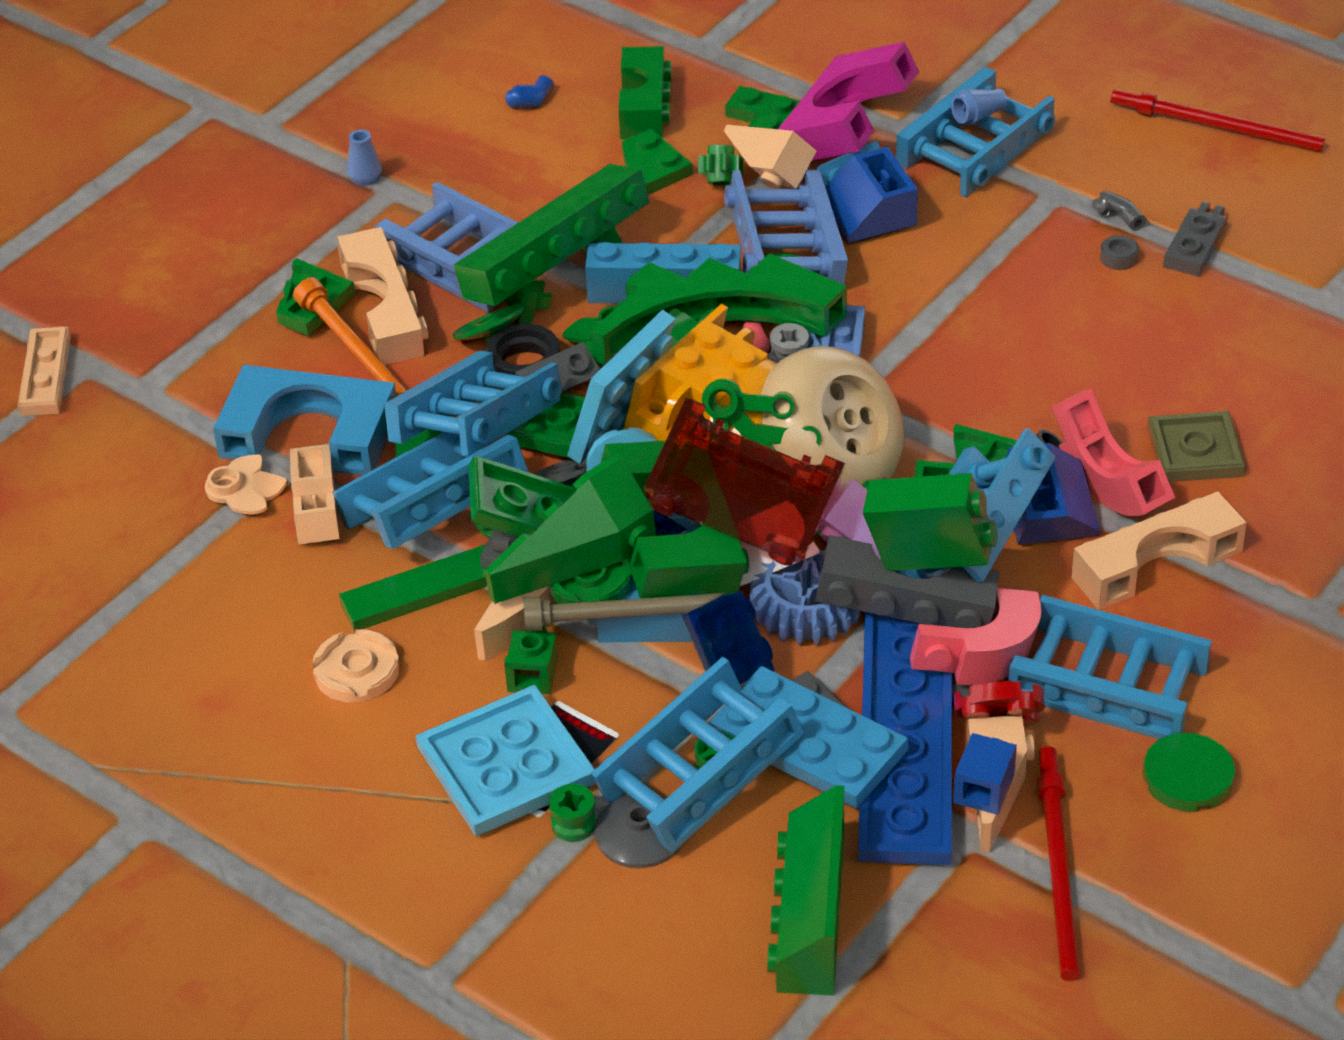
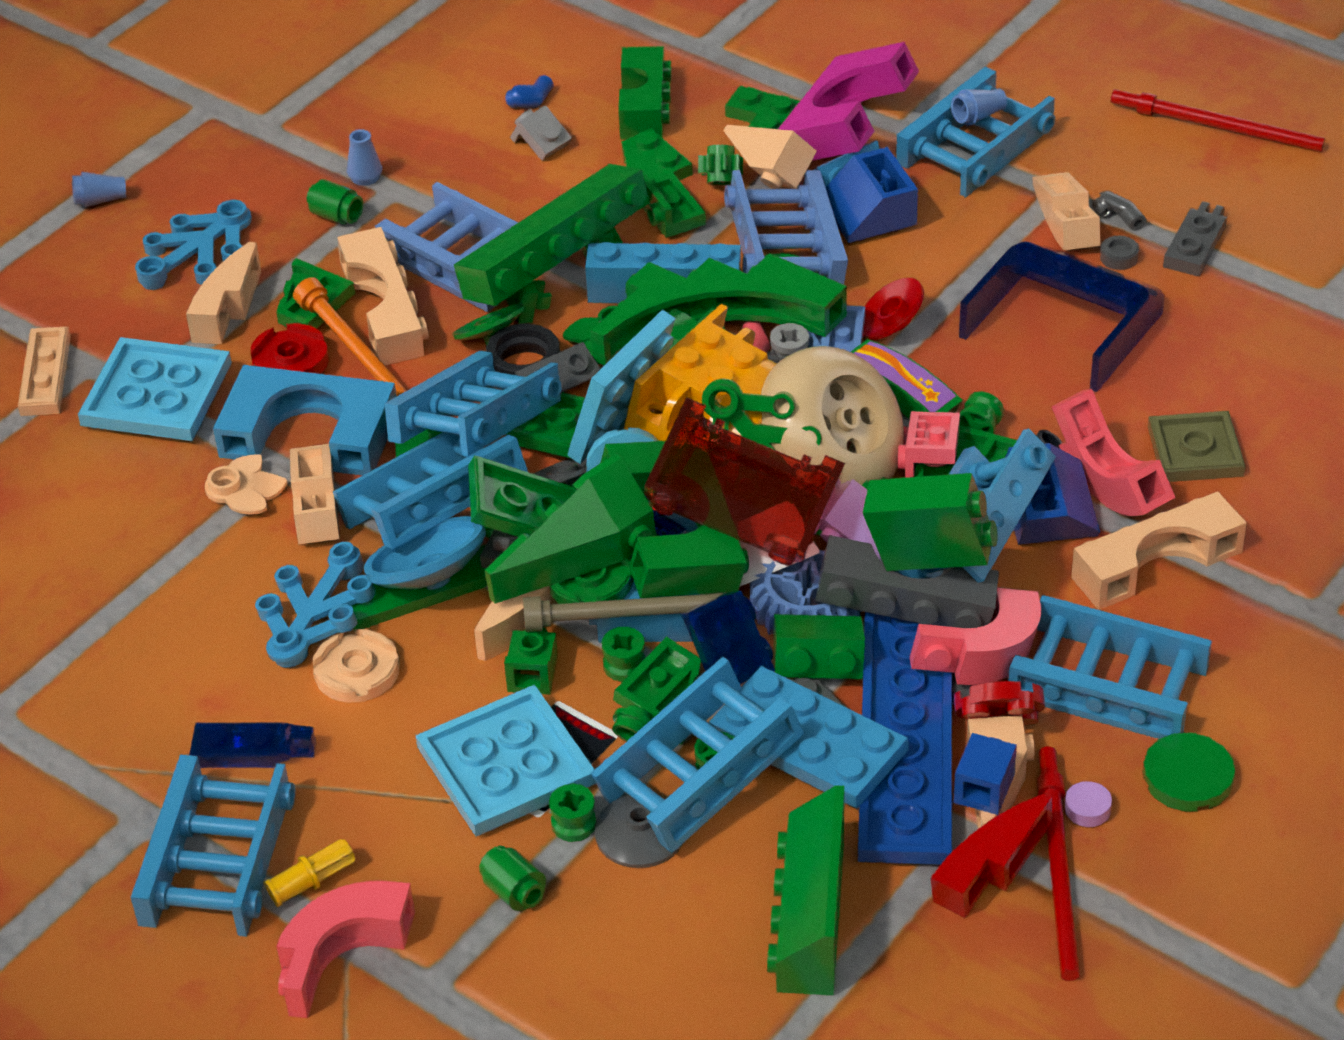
none -> medium blue cone [72,172,126,208]
none -> medium azure plate [78,337,232,441]
none -> dark azure fence [131,755,295,937]
none -> dark azure plant [135,200,252,290]
none -> light nougat slope [186,242,261,344]
none -> clear blue hinge [189,723,316,768]
none -> red plate [250,323,329,374]
none -> dark azure plant [255,542,376,668]
none -> yellow axle [263,839,355,907]
none -> coral arch [276,881,415,1018]
none -> green brick [306,179,364,225]
none -> dark azure dish [364,516,486,590]
none -> green brick [479,846,546,911]
none -> light grey bracket [510,105,572,161]
none -> green wheel [601,626,645,682]
none -> green plate [612,705,651,742]
none -> green wing [613,636,701,745]
none -> green bracket [637,167,706,238]
none -> green brick [772,614,865,679]
none -> slope [851,339,963,420]
none -> red dish [863,278,924,340]
none -> coral bracket [898,411,960,478]
none -> red slope [930,793,1053,918]
none -> clear blue windscreen [959,242,1165,392]
none -> green wheel [960,391,1005,434]
none -> light nougat slope [1032,172,1100,250]
none -> lavender tile [1065,781,1112,827]

